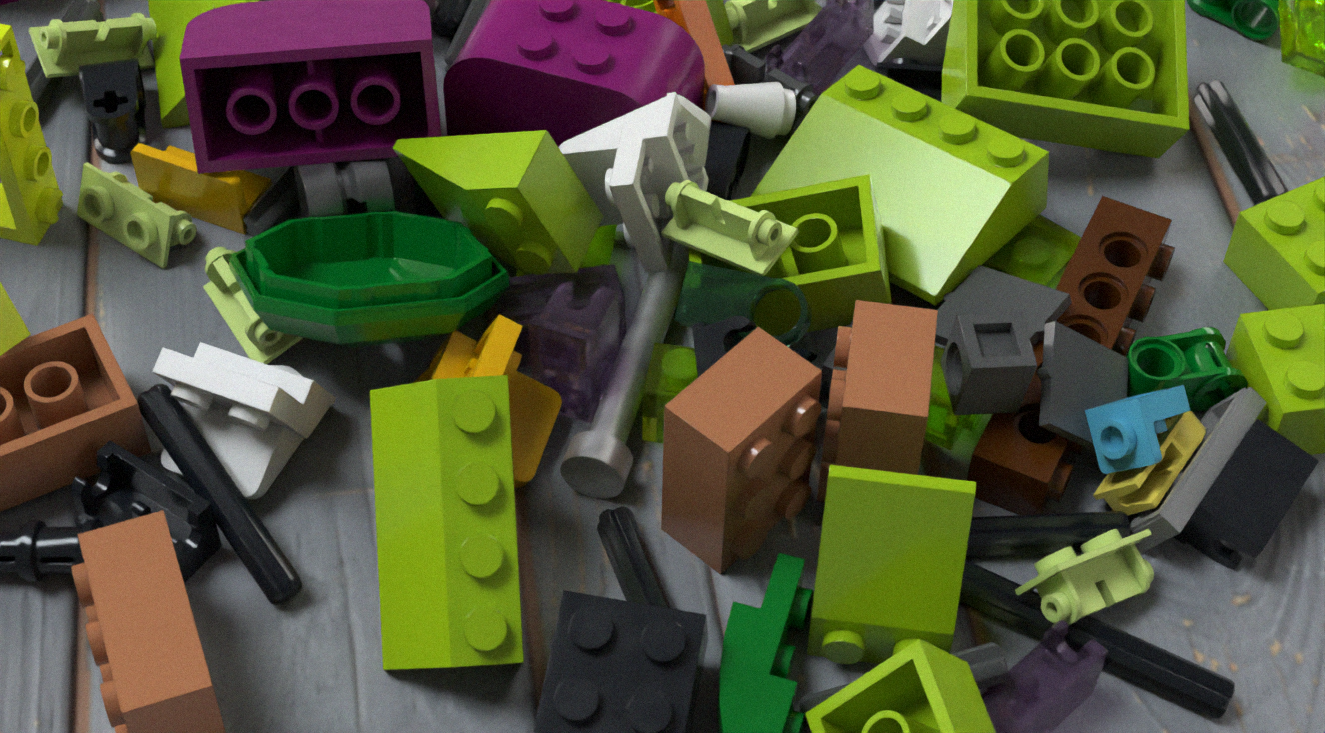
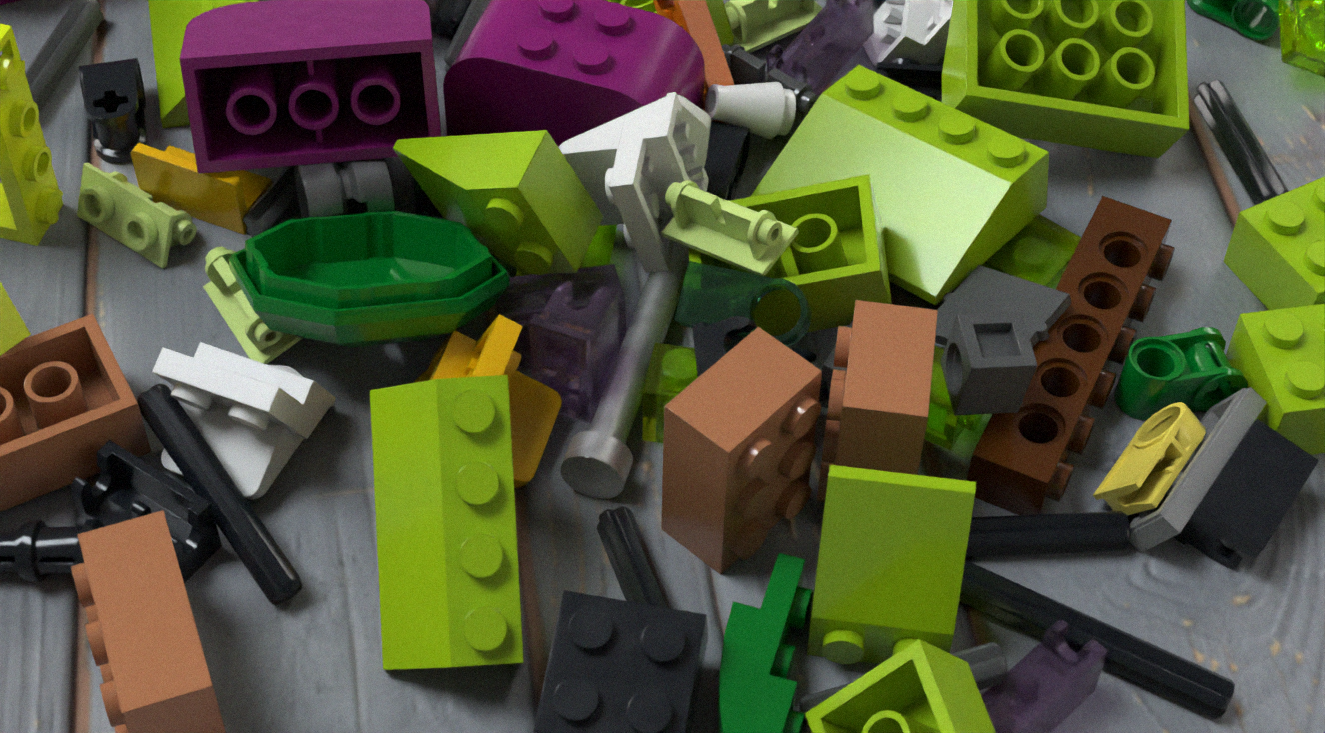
yellowish green hinge [28,13,157,78] -> none
yellowish green hinge [1015,528,1154,626] -> none
dark grey piece [1037,321,1128,452] -> none
medium azure bracket [1085,385,1191,474] -> none

